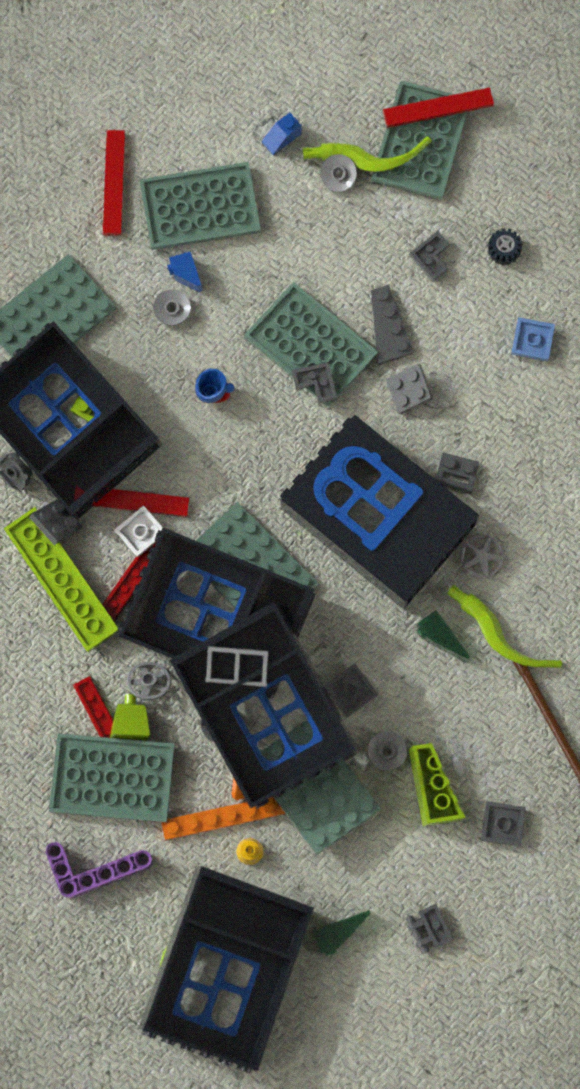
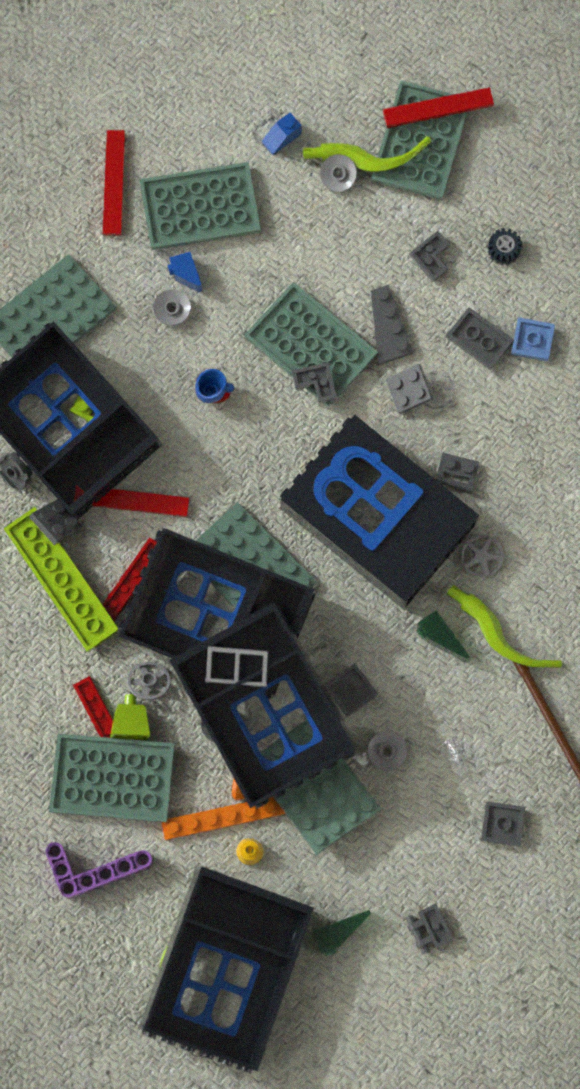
white slope [114,506,163,557] -> none
lime wedge [409,743,465,827] -> none
none -> dark grey plate [446,307,514,370]

